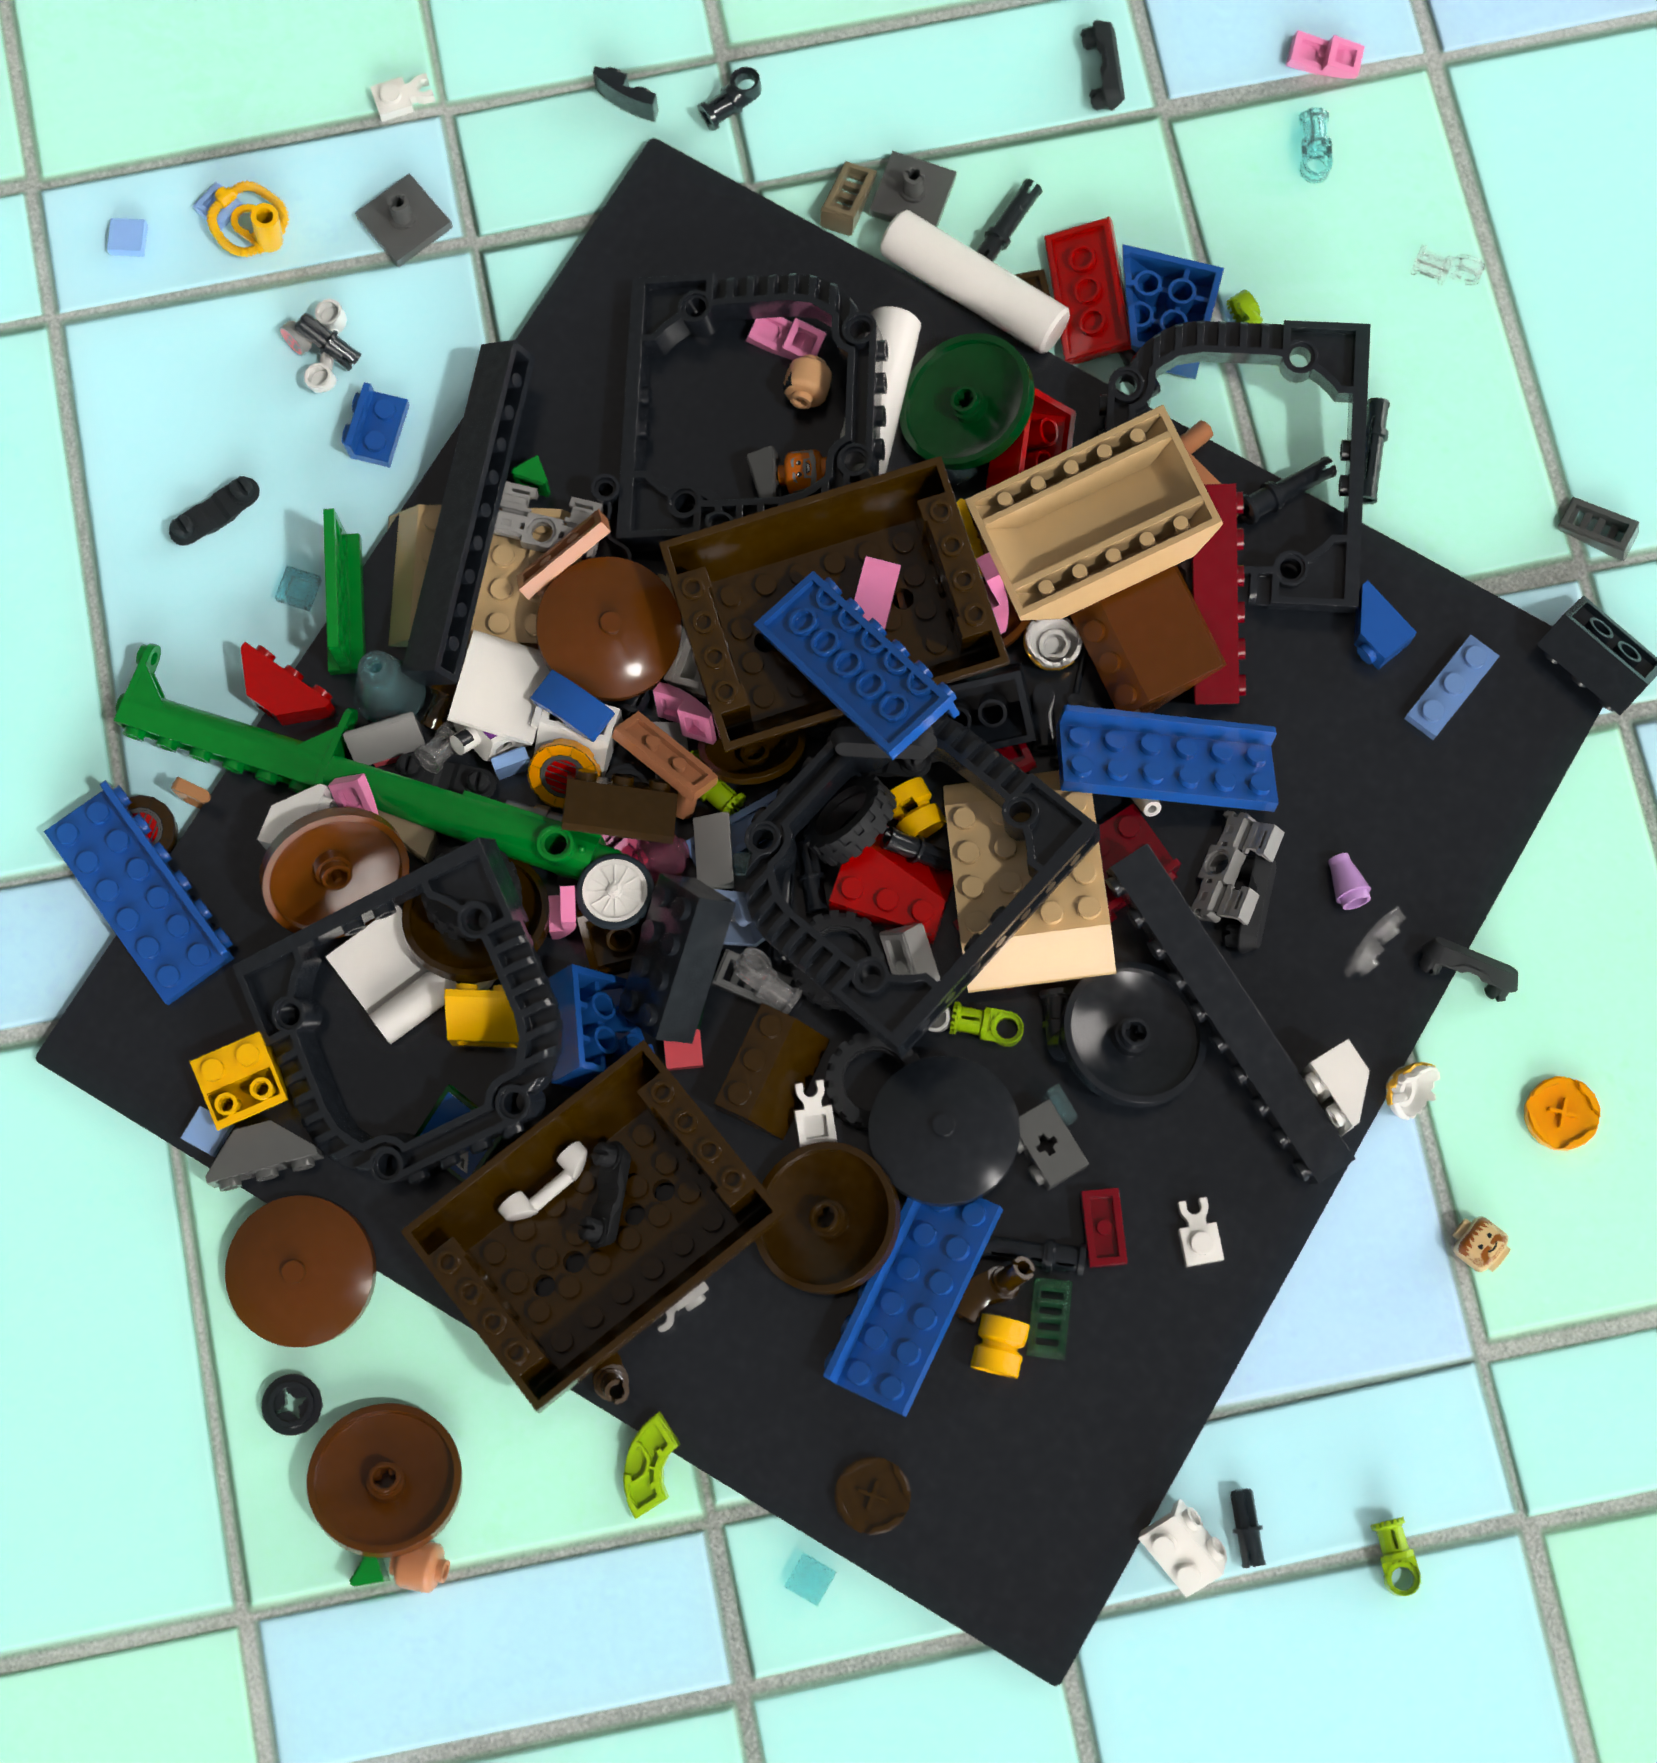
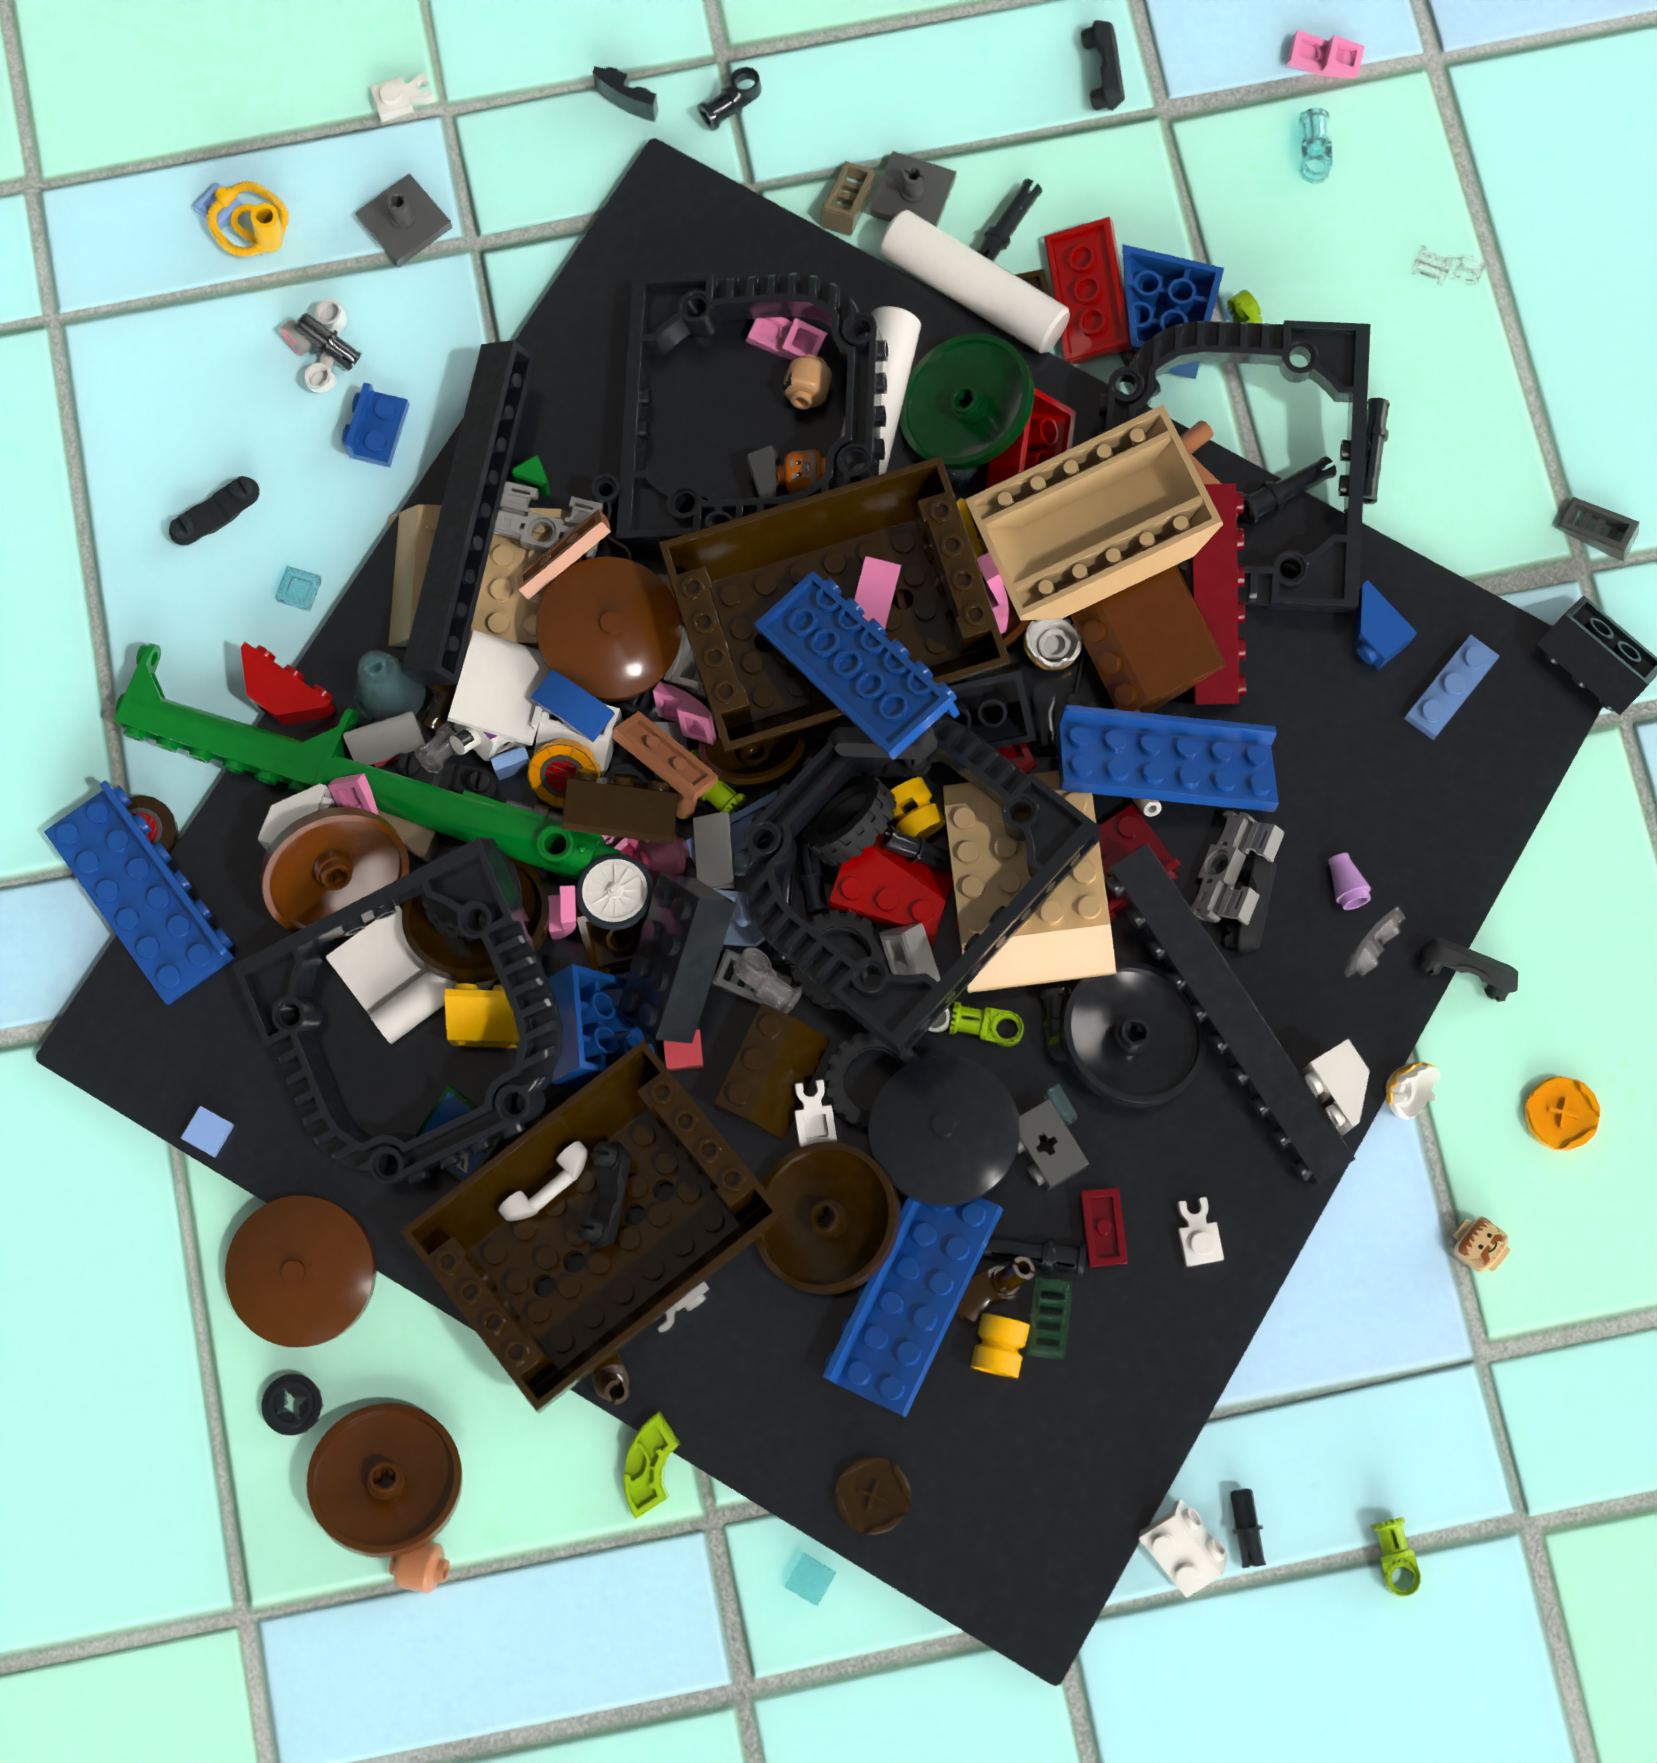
light blue tile [107,218,148,256] -> none
medium nougat piece [171,777,211,809] -> none
yellow slope [190,1031,288,1131] -> none
dark grey slope [205,1120,324,1191] -> none
green fence [323,508,366,675] -> none
green slope [349,1556,391,1587] -> none

